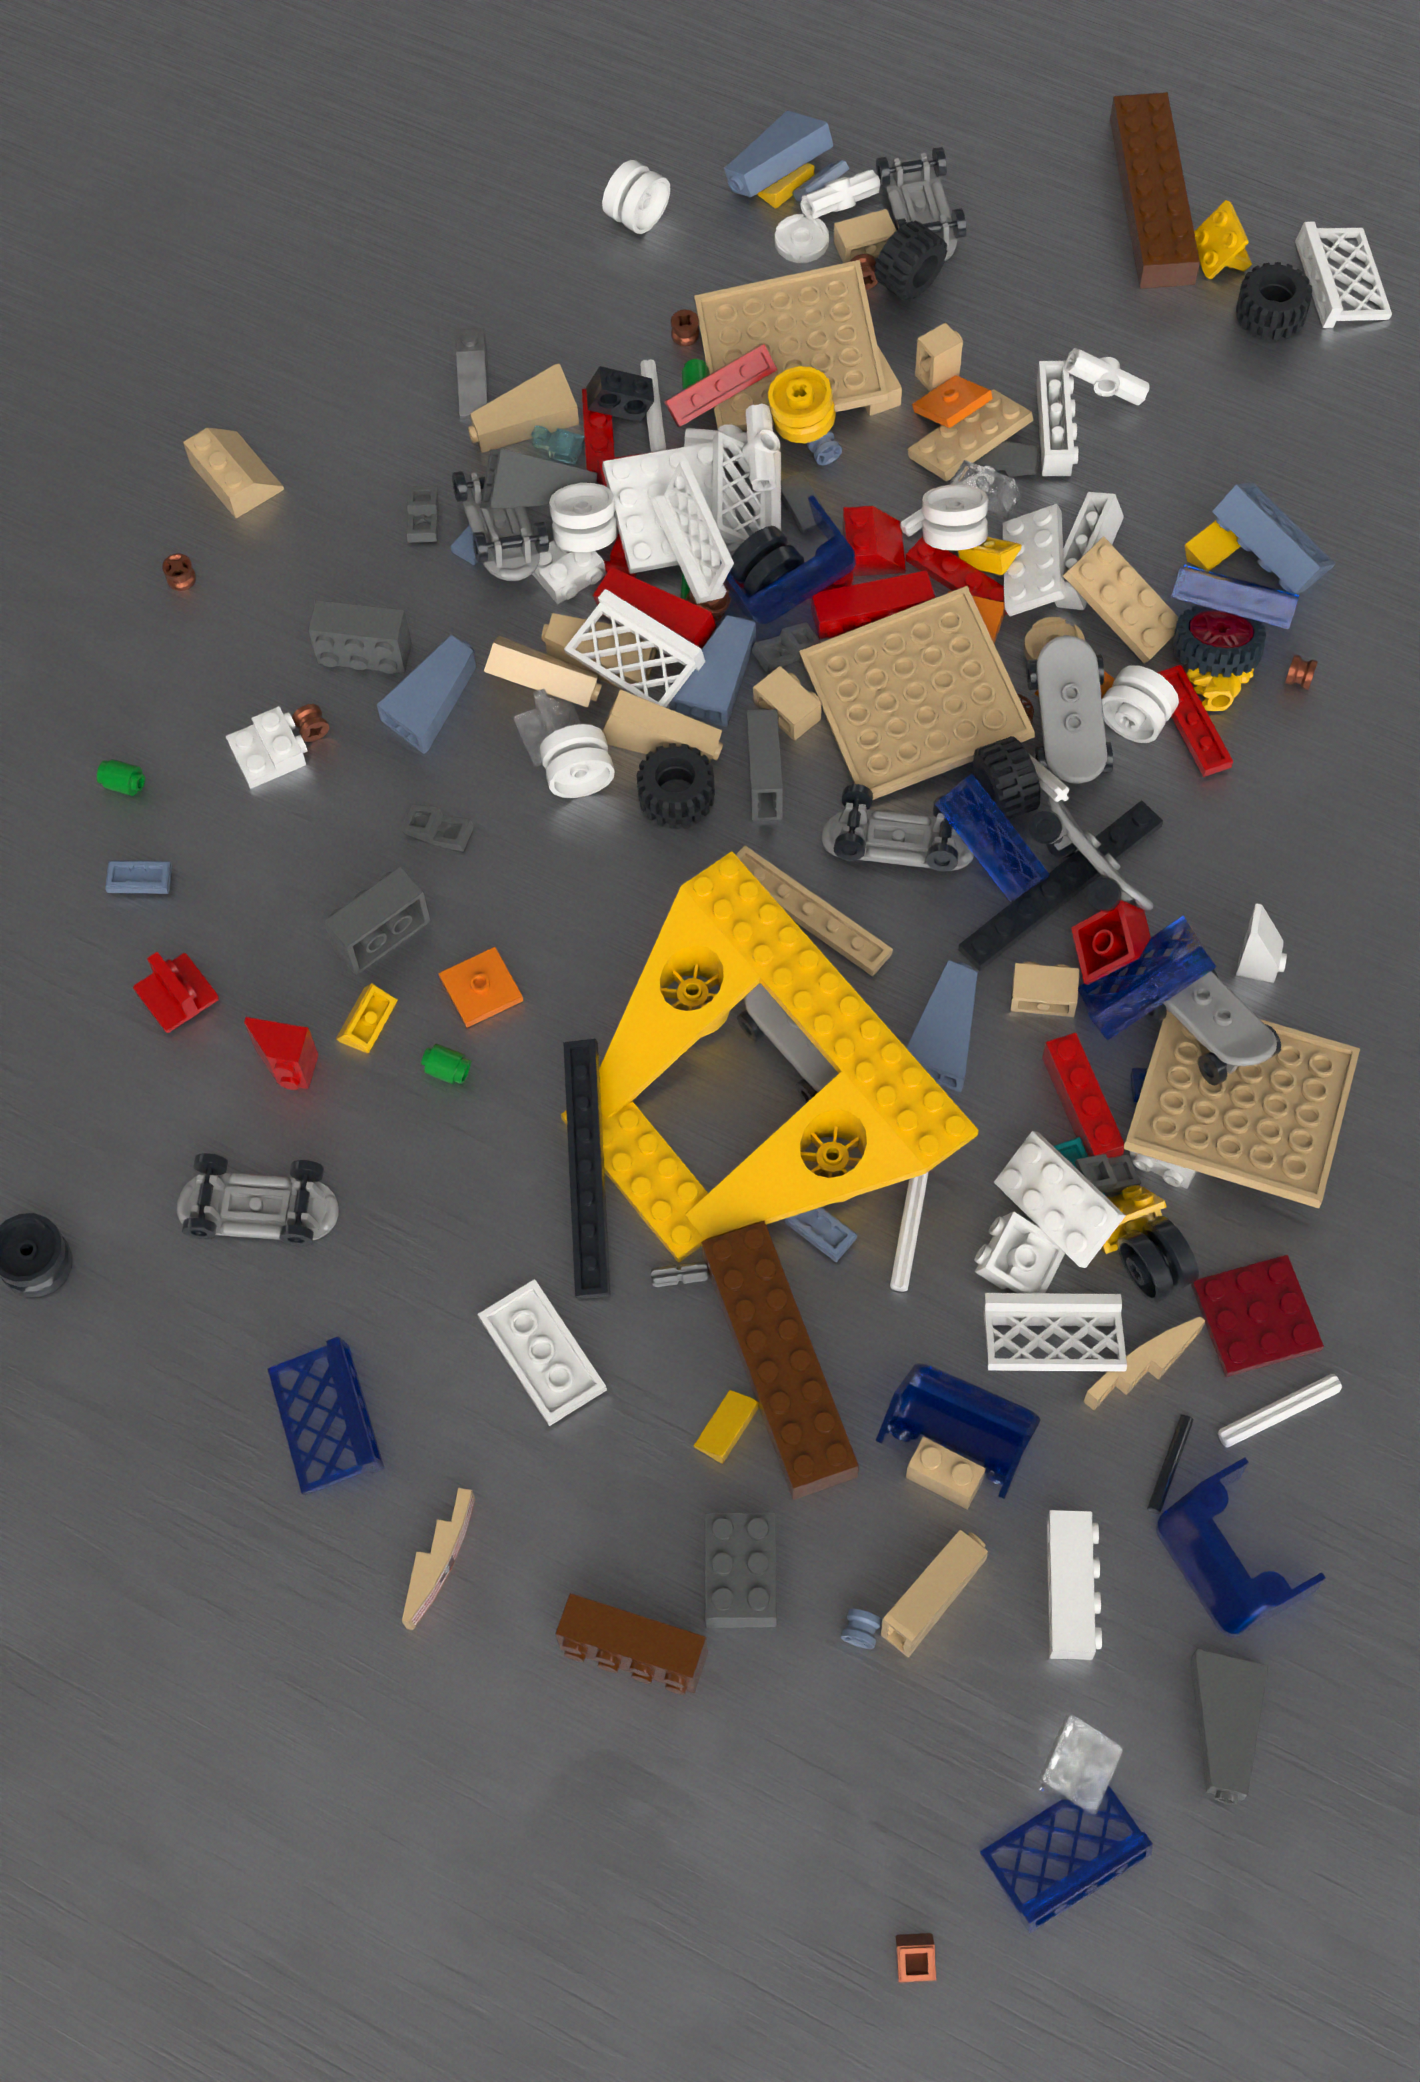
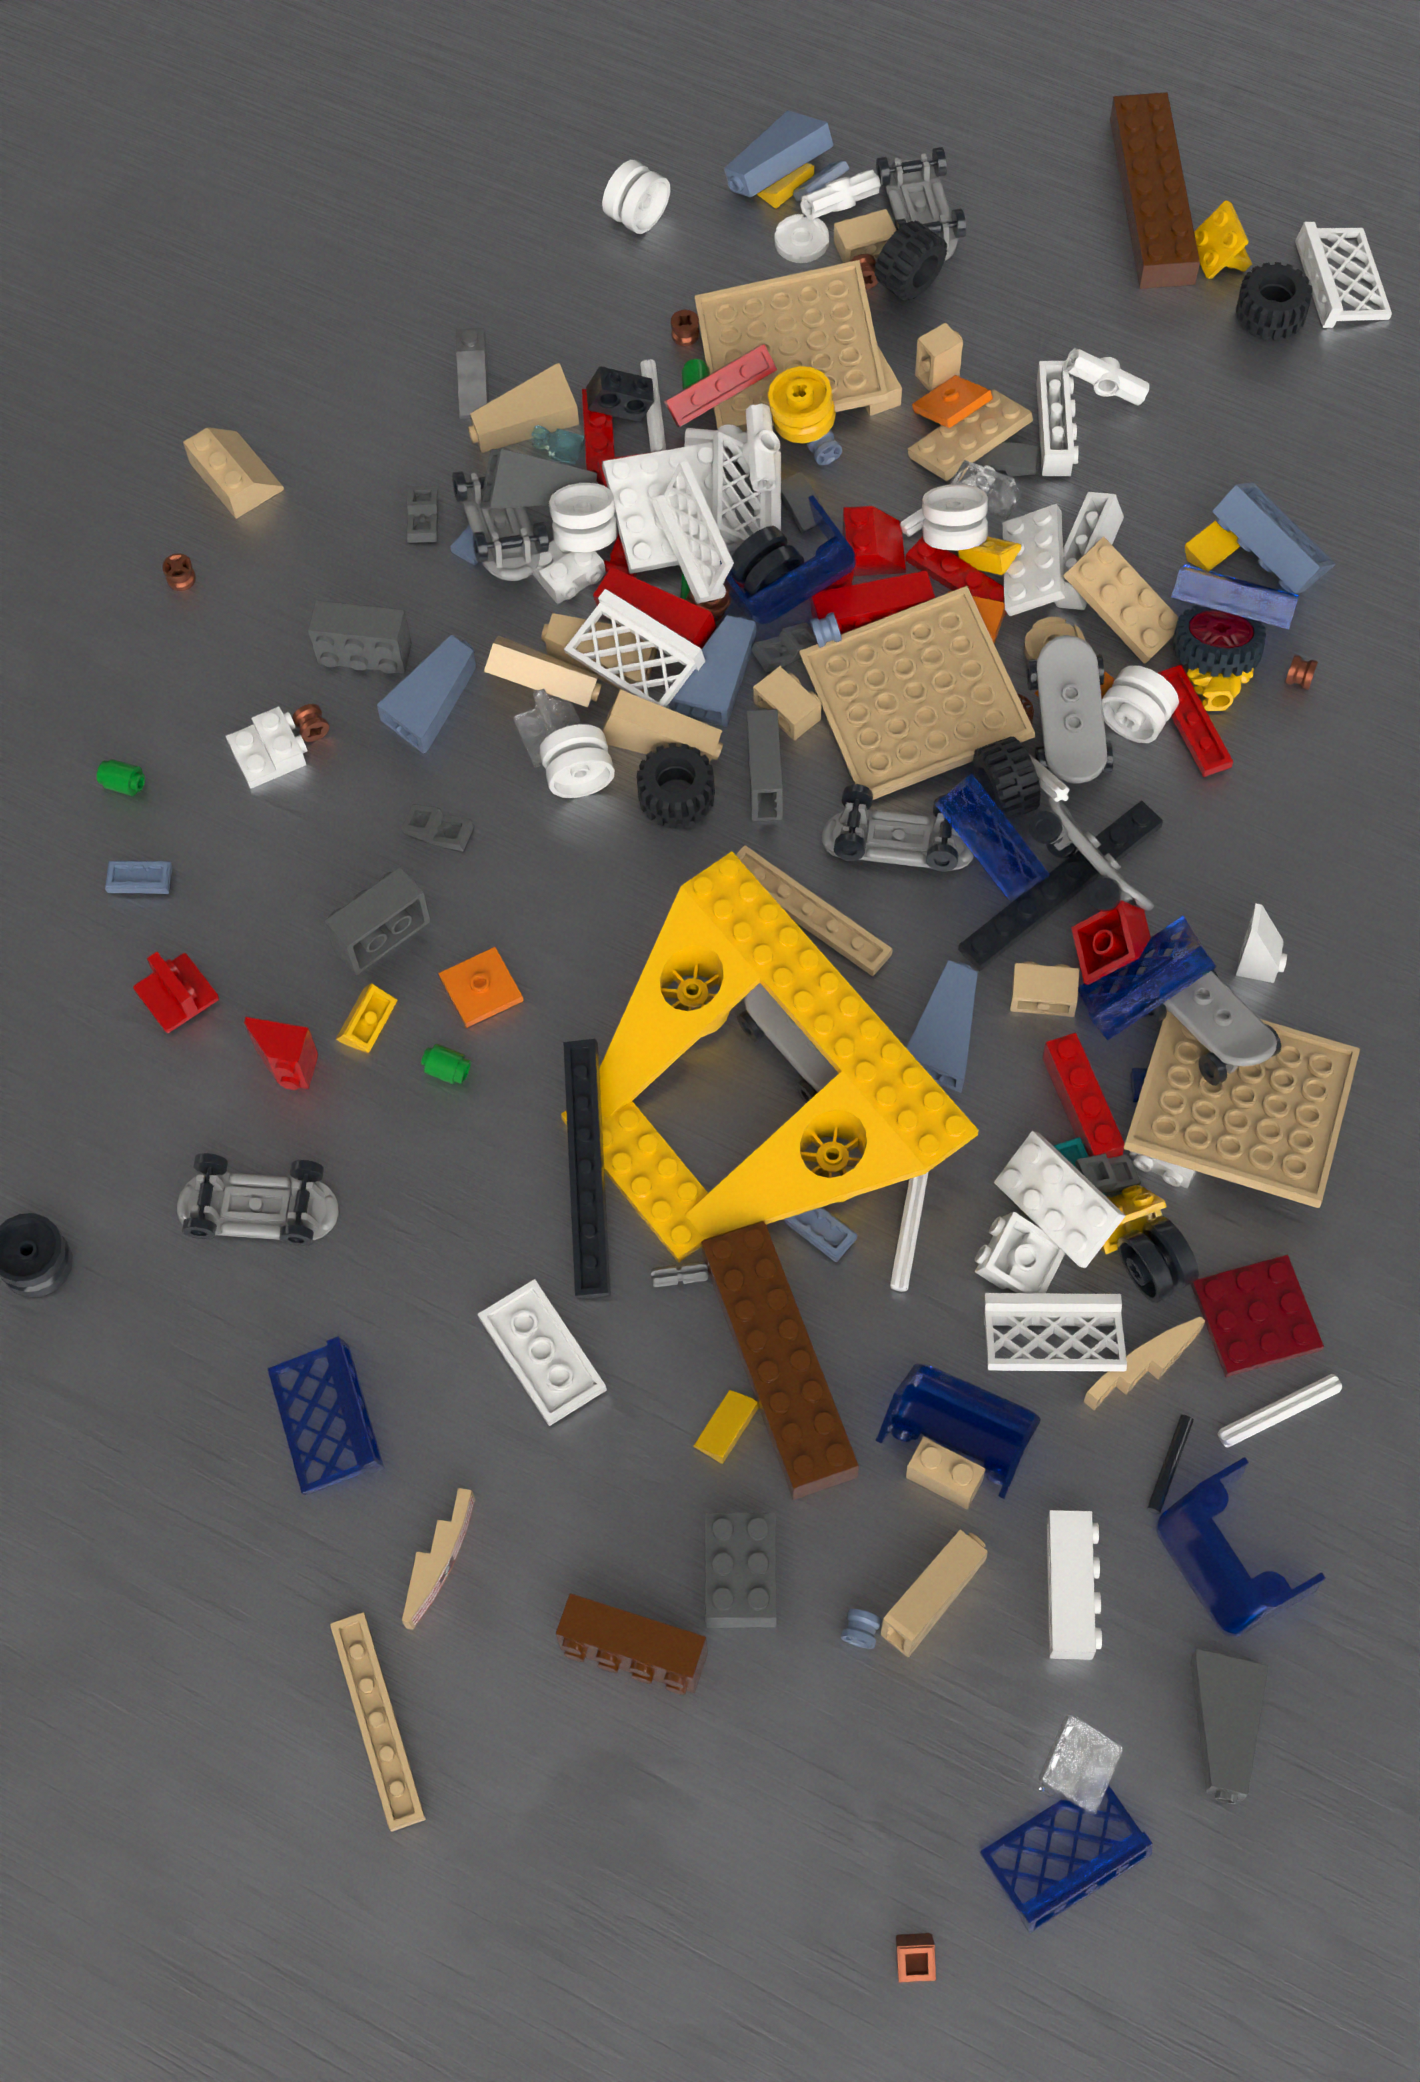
none -> tan plate [330,1612,426,1832]
none -> sand blue wheel [810,612,842,648]

